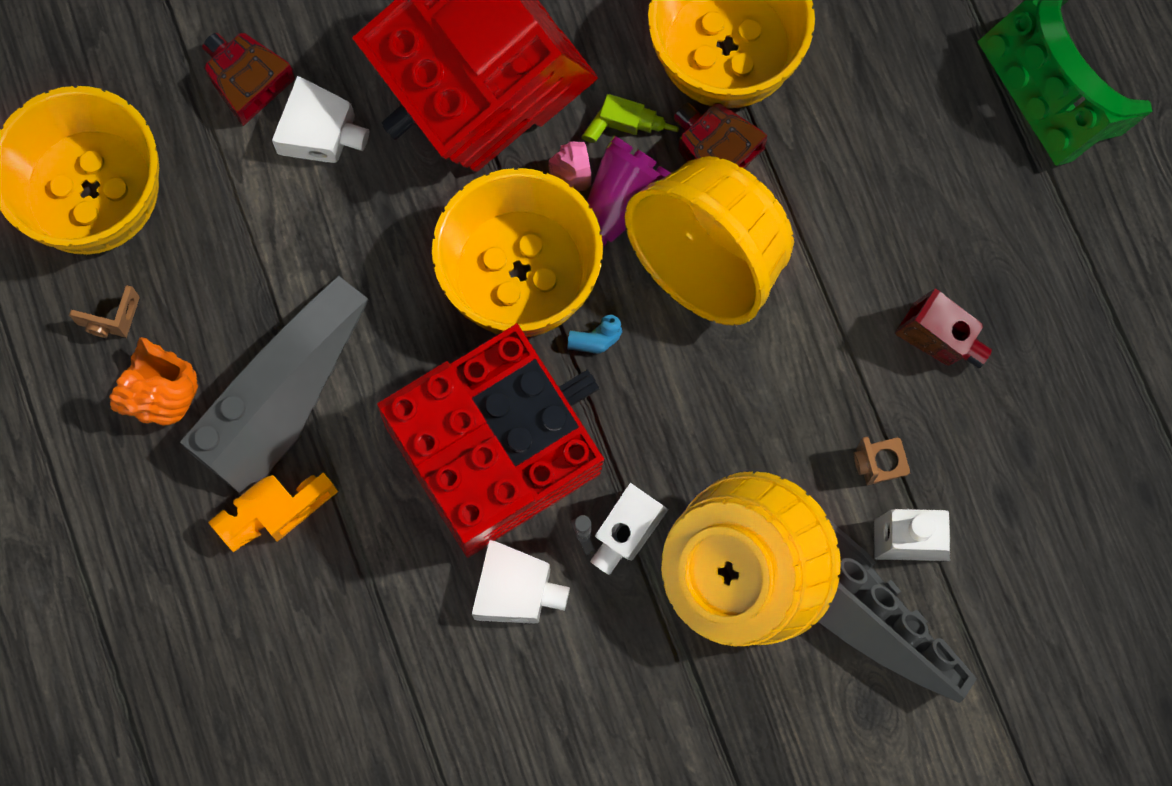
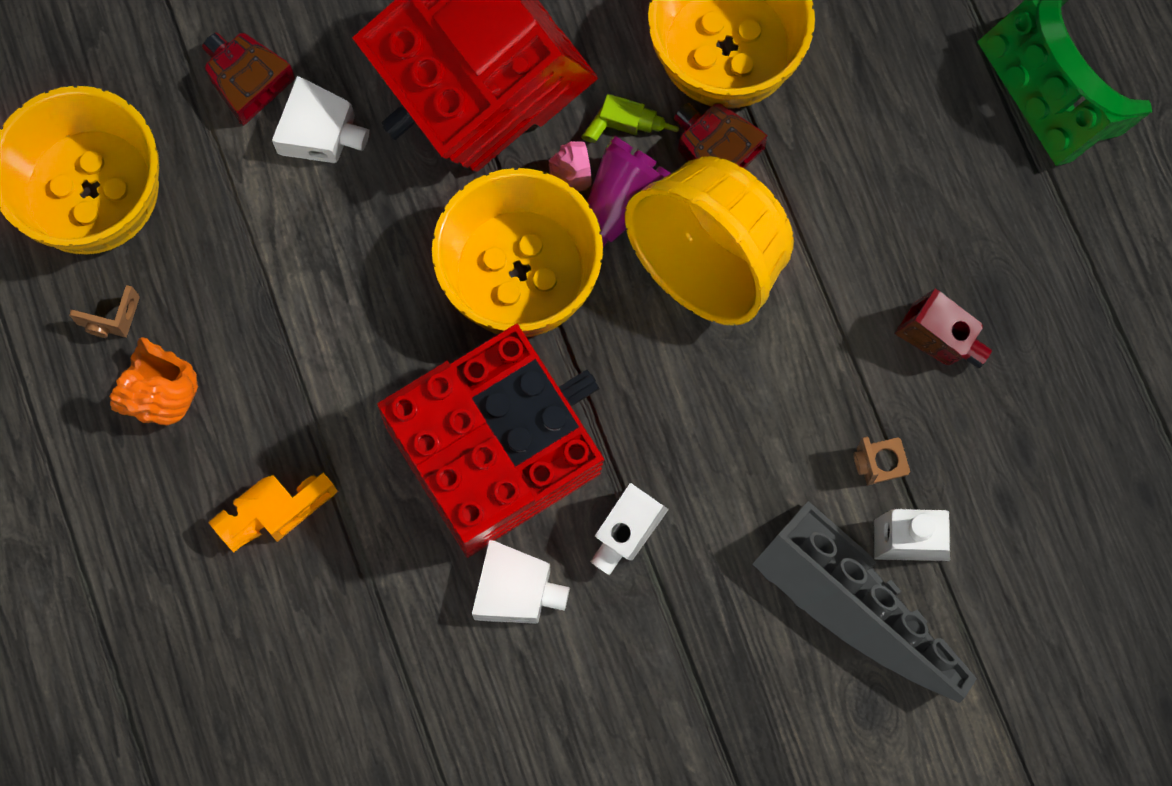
dark grey wedge [180,276,369,495] -> none
dark azure arm [567,315,622,354] -> none
dark grey piece [570,515,595,556] -> none
yellow piece [661,471,841,647] -> none

